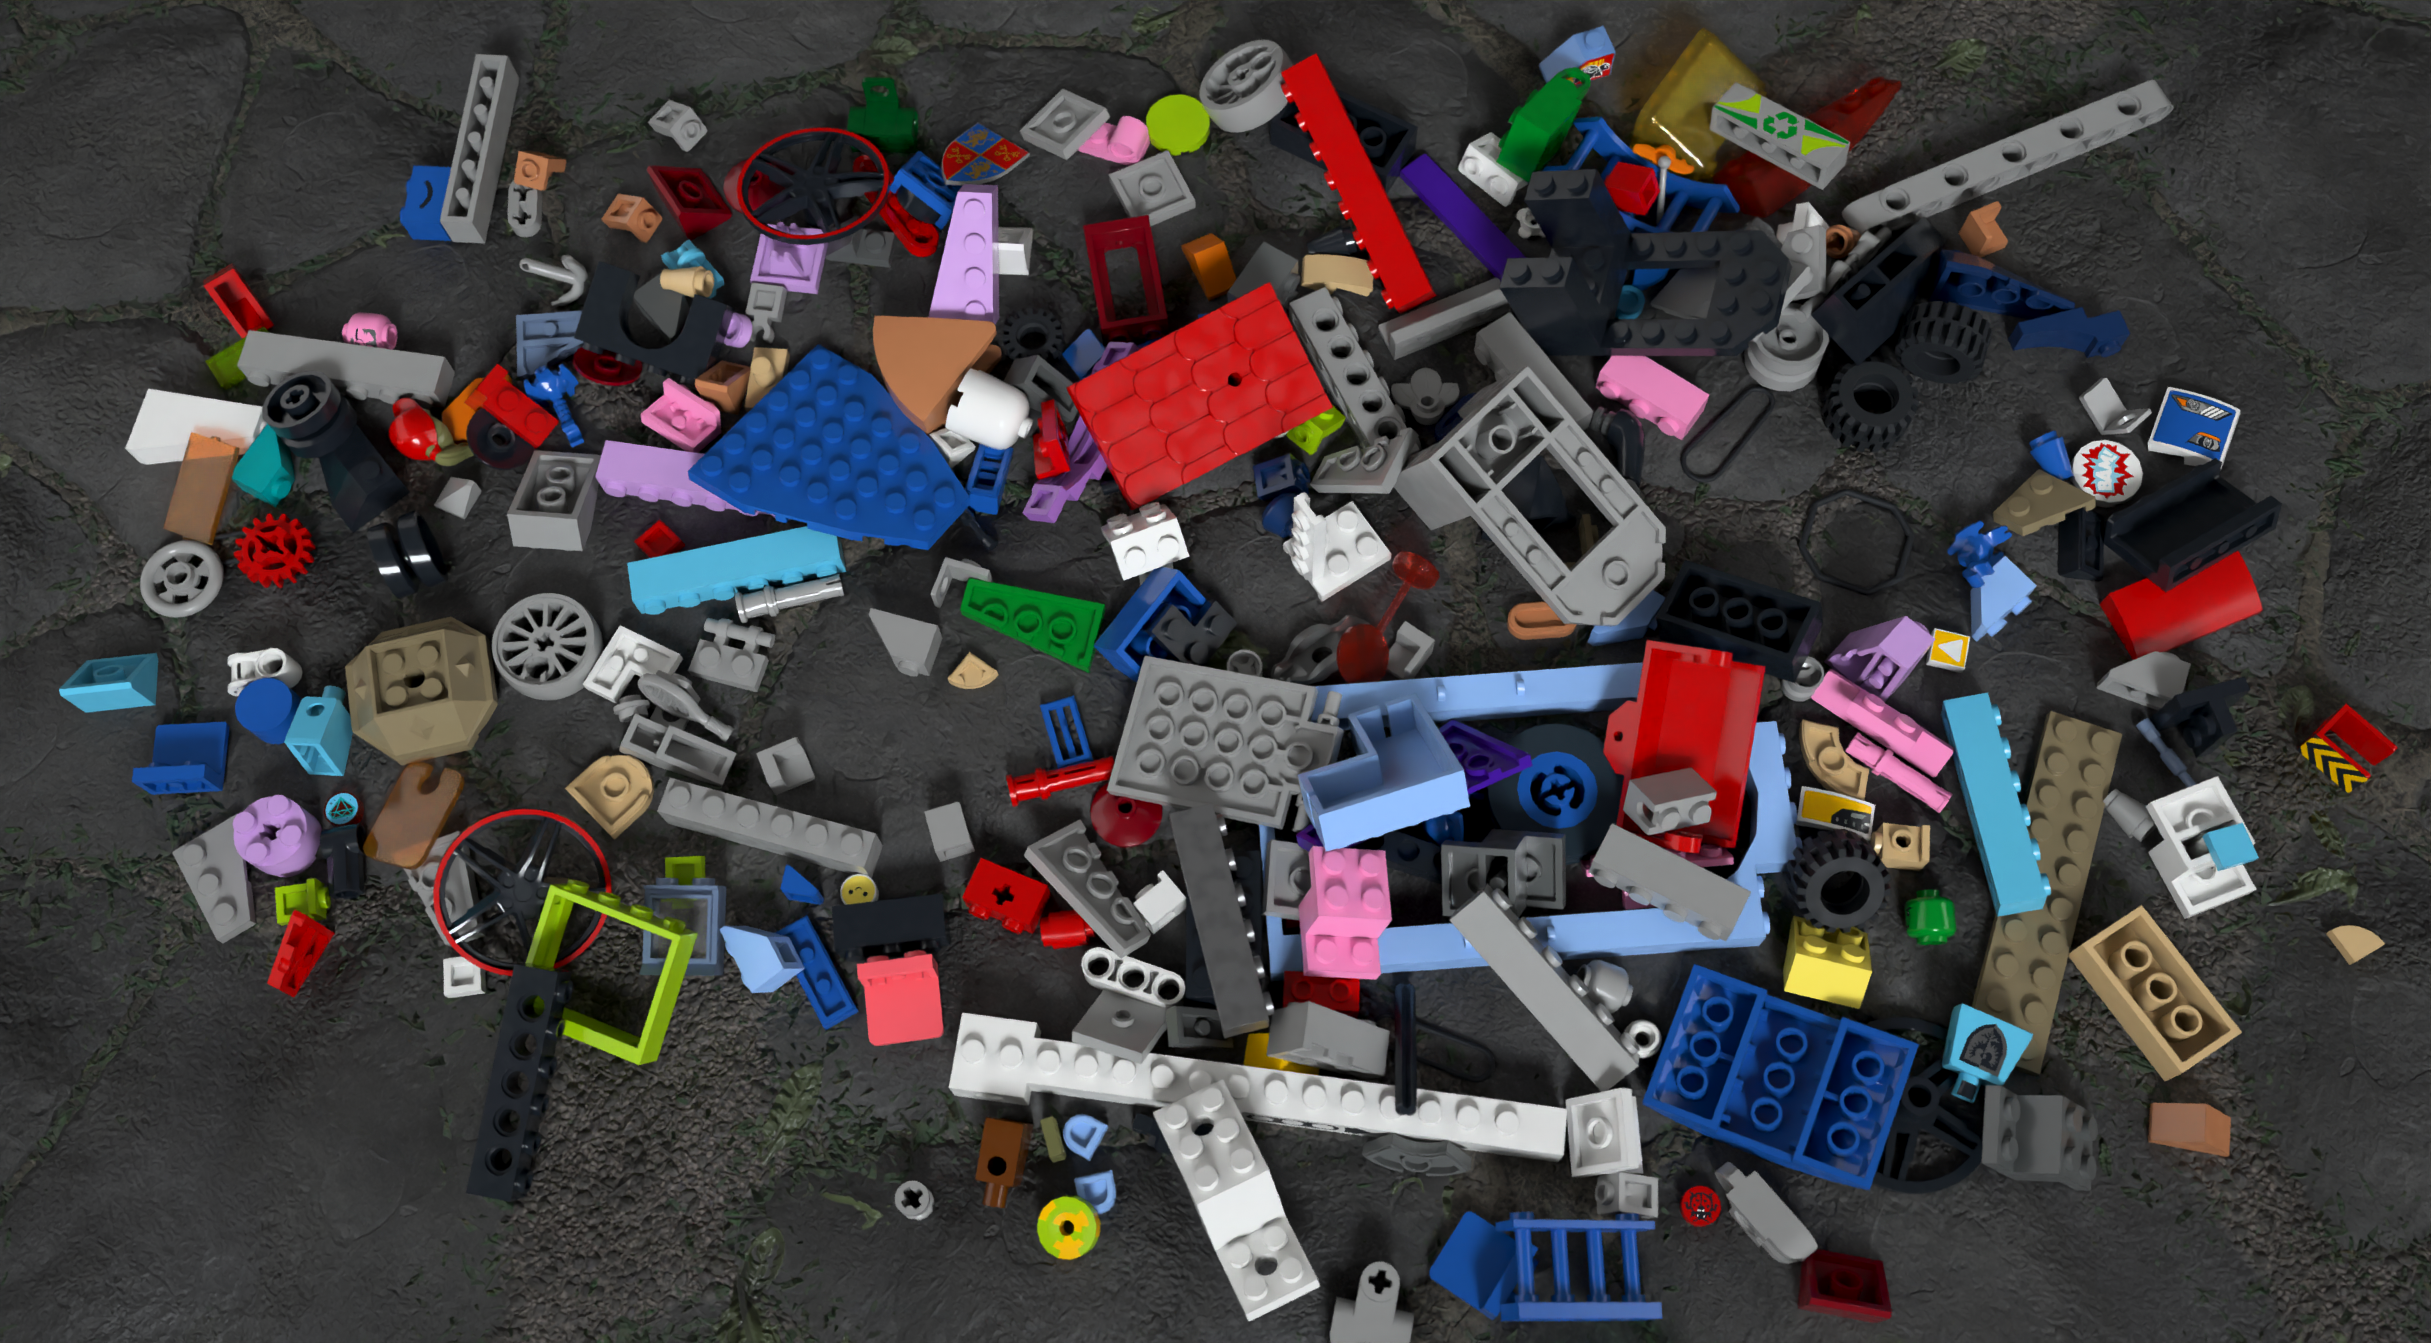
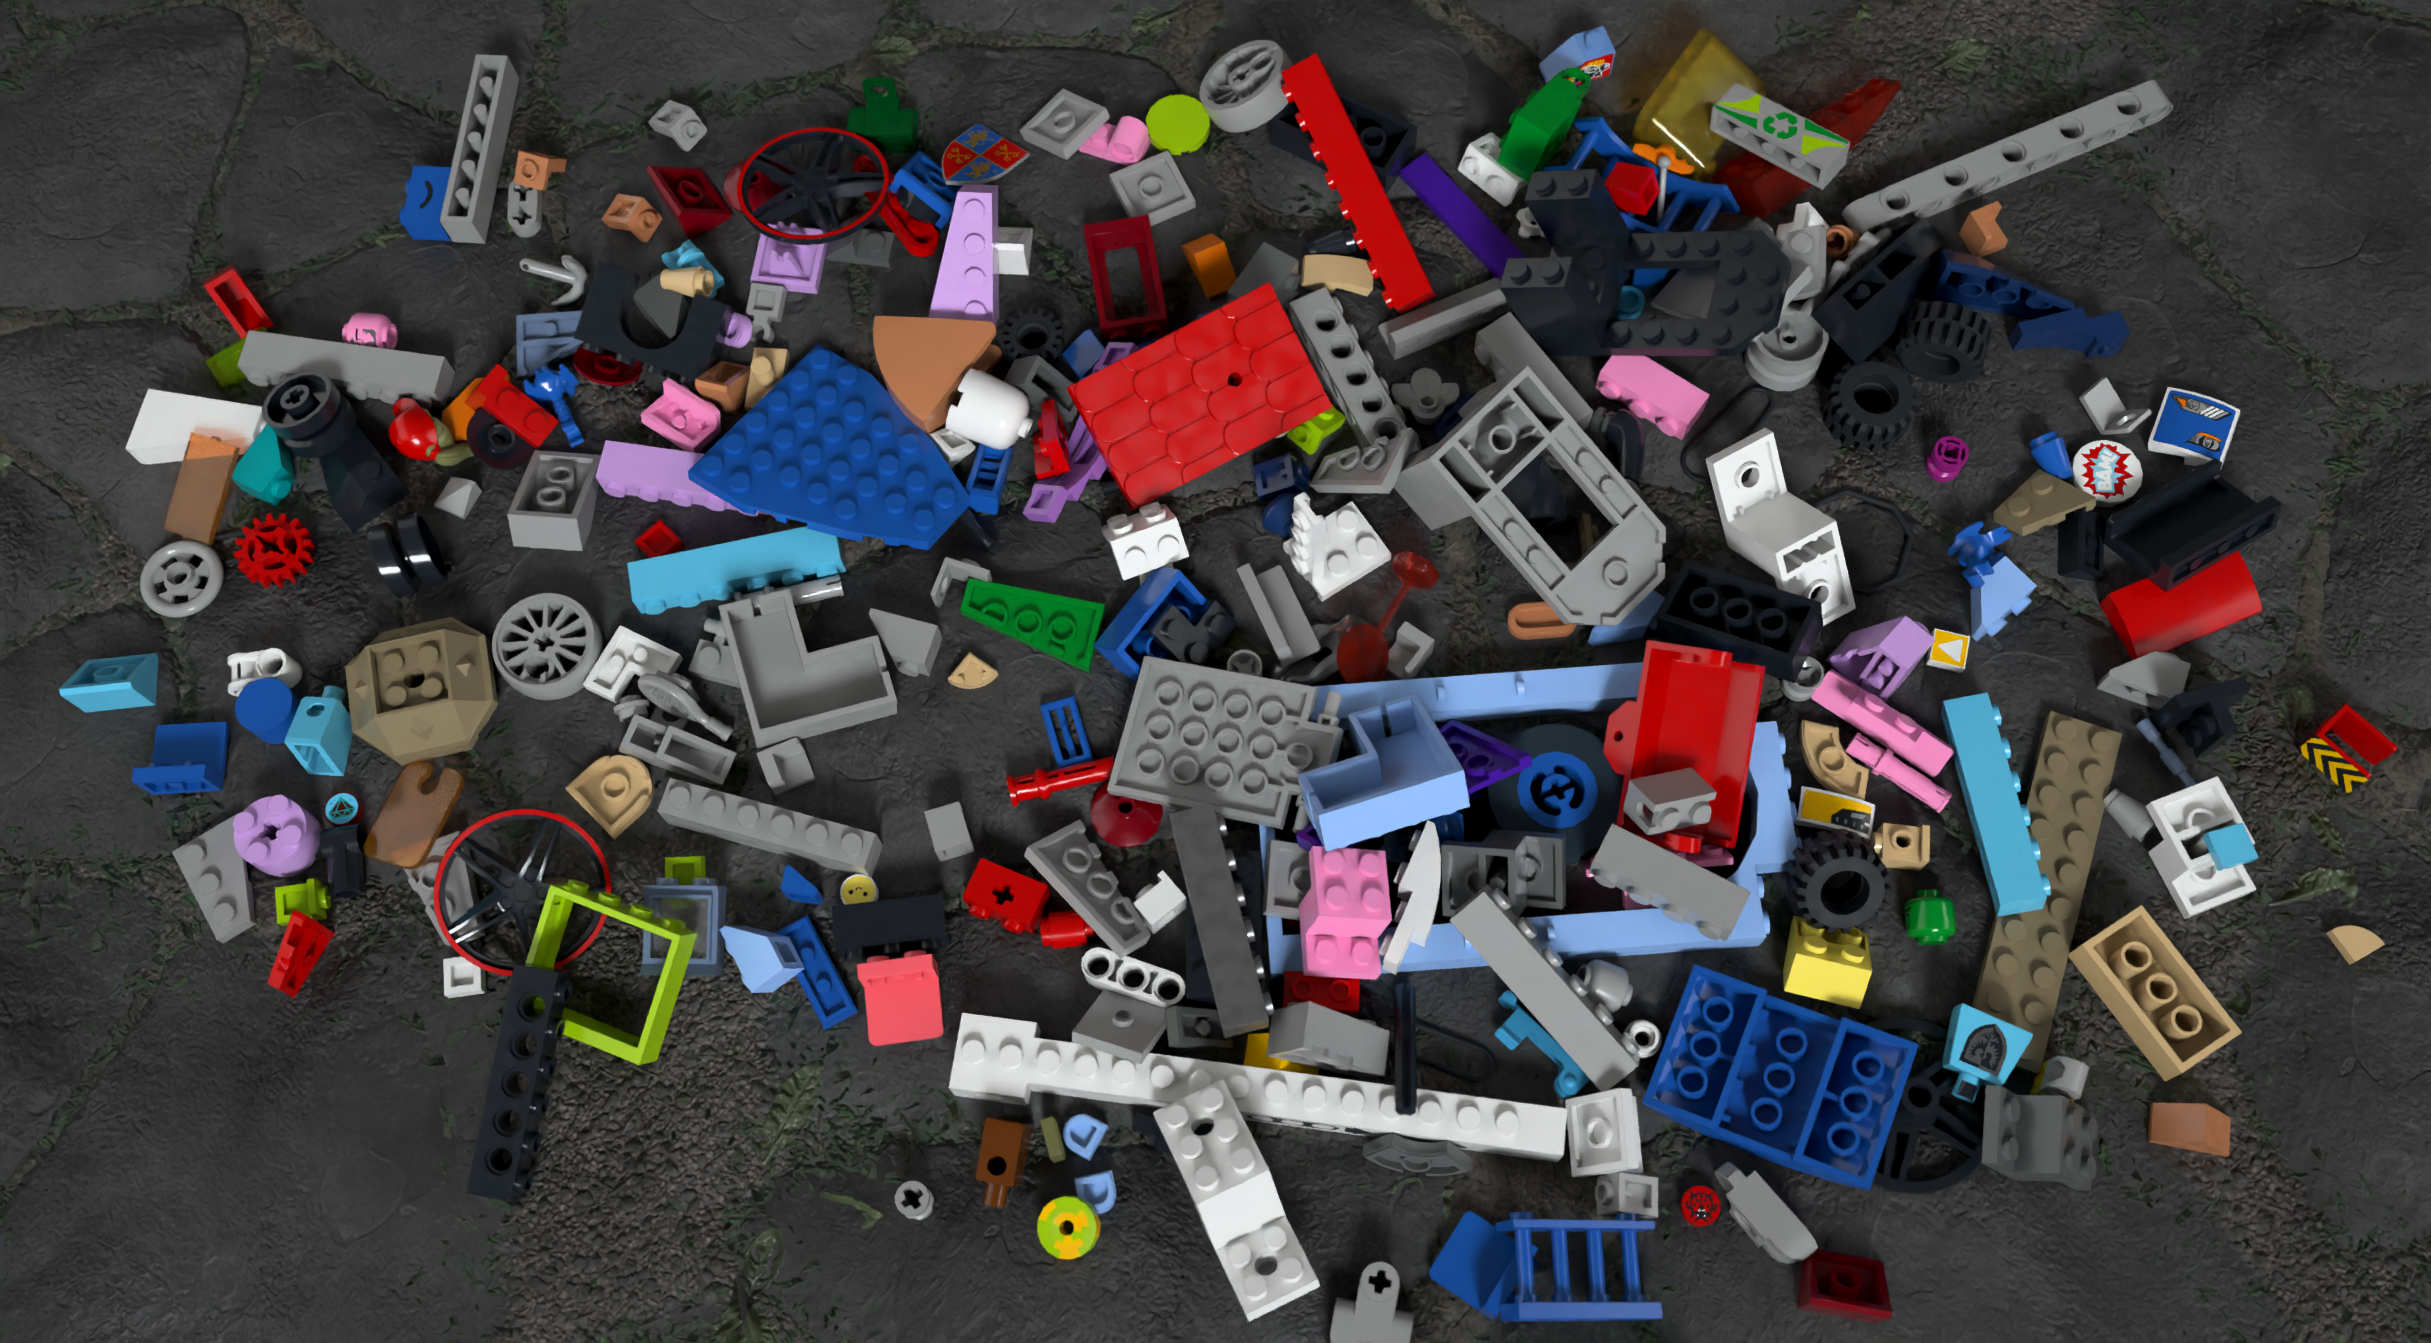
none -> light grey piece [718,588,897,751]
none -> light grey panel [1237,563,1321,667]
none -> white slope [1379,820,1441,975]
none -> dark azure piece [1495,990,1590,1098]
none -> white bracket [1705,428,1856,626]
none -> magenta wheel [1925,436,1969,482]
none -> light grey leg [2030,1056,2089,1102]

